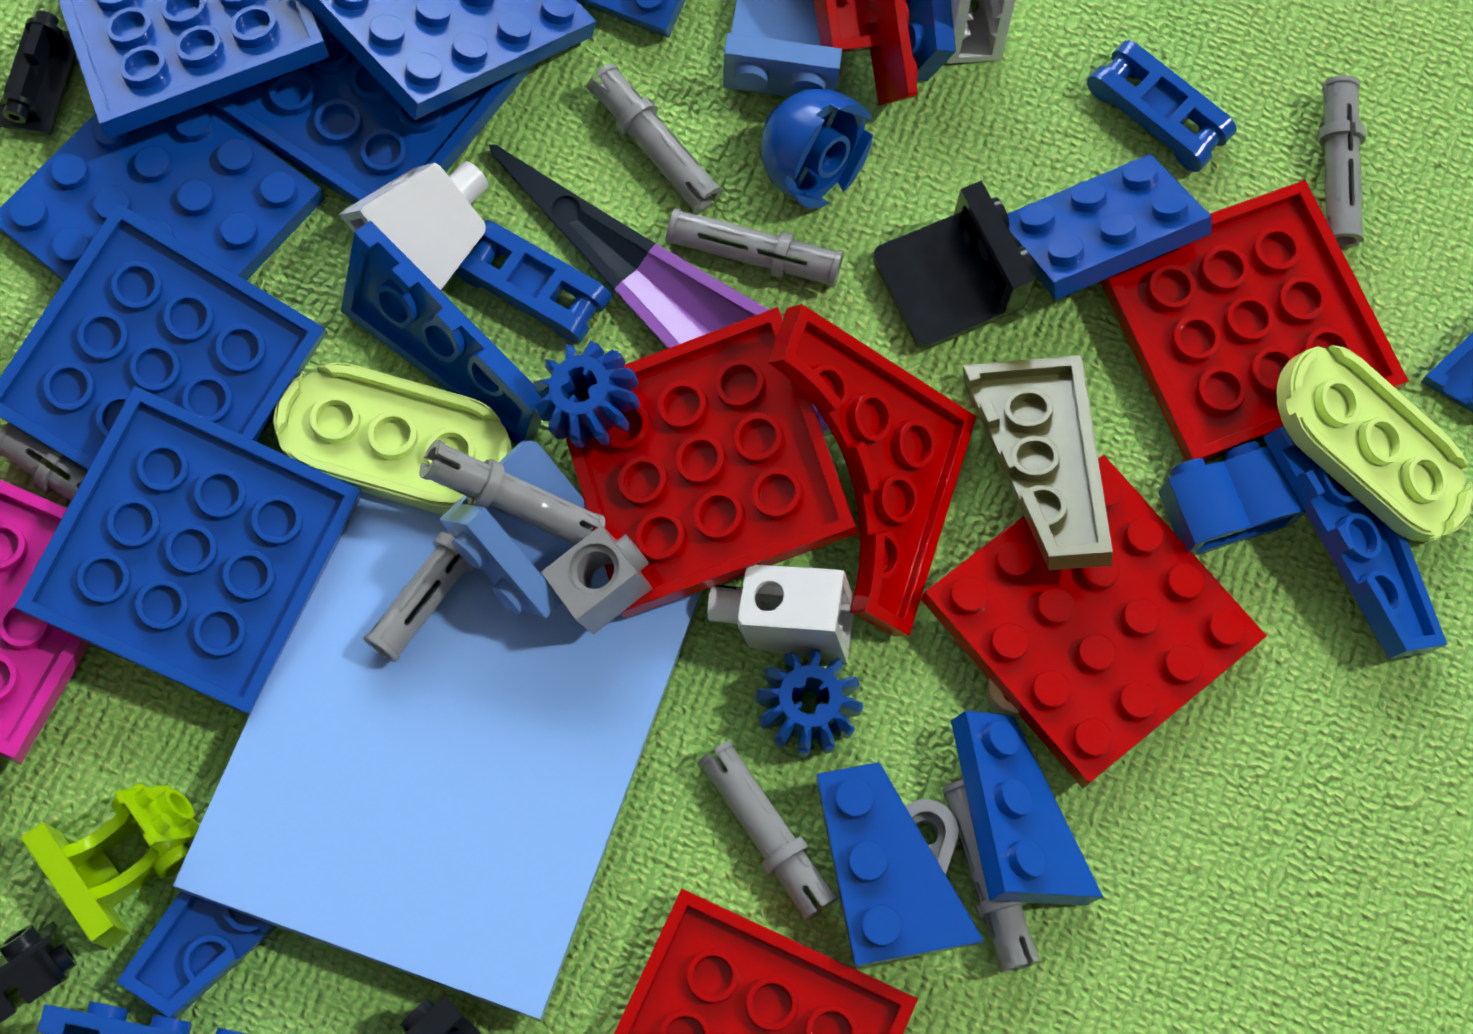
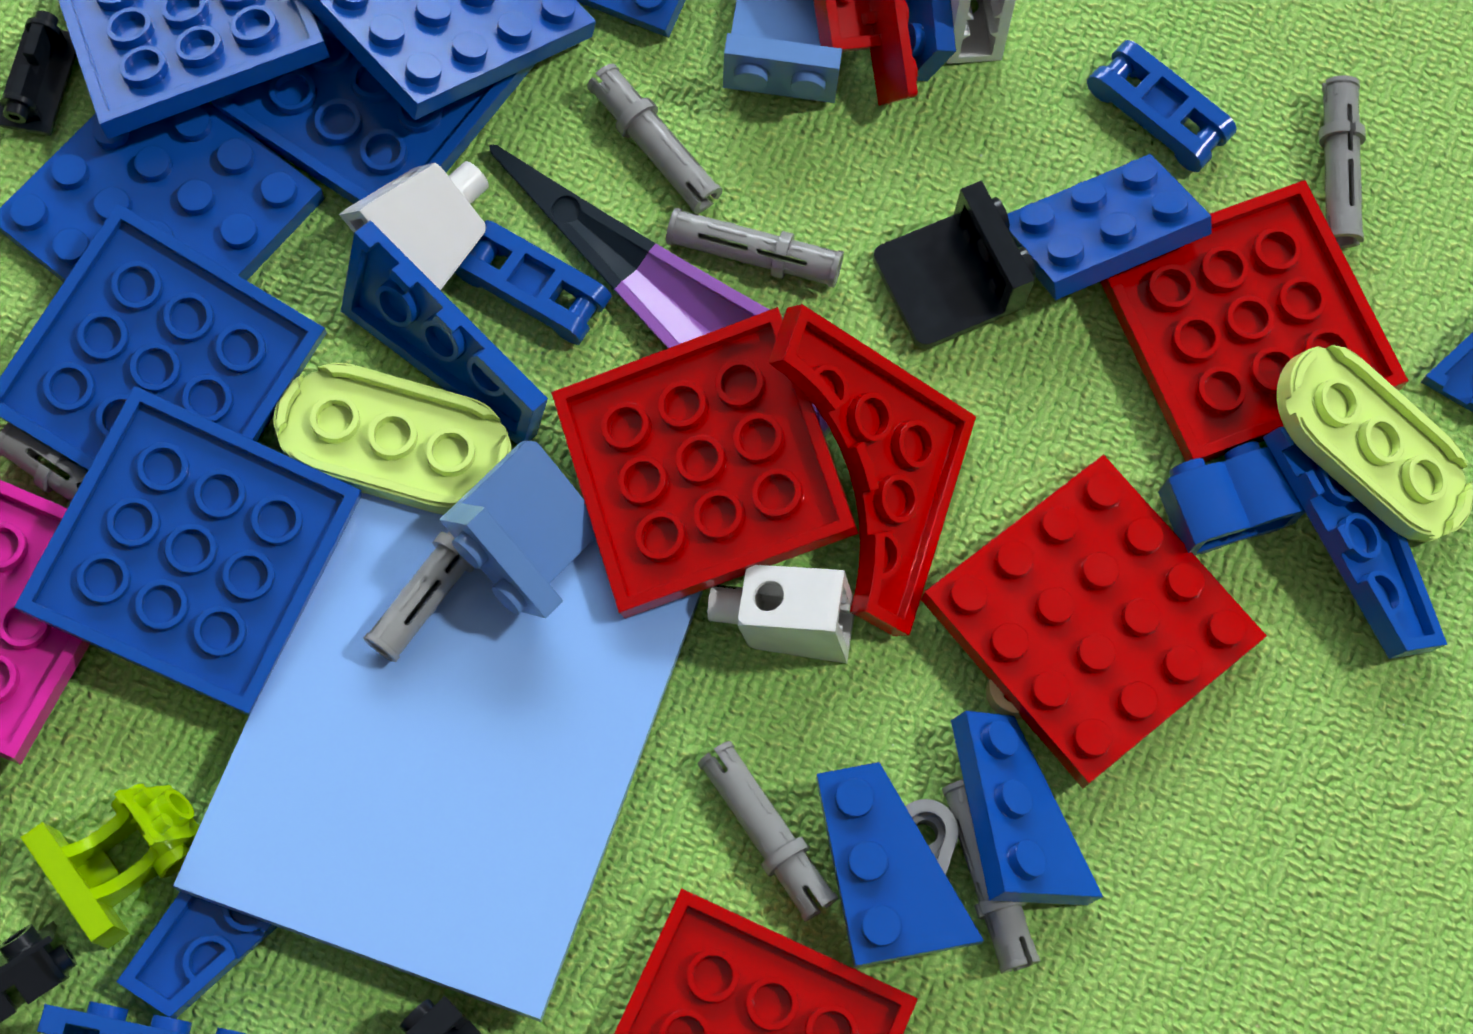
light grey pin [419,439,605,545] -> none
blue gear [534,340,640,449] -> none
light grey brick [541,525,653,635] -> none
blue gear [756,649,863,757] -> none
blue cylinder [761,89,873,209] -> none
wing [963,355,1113,571] -> none

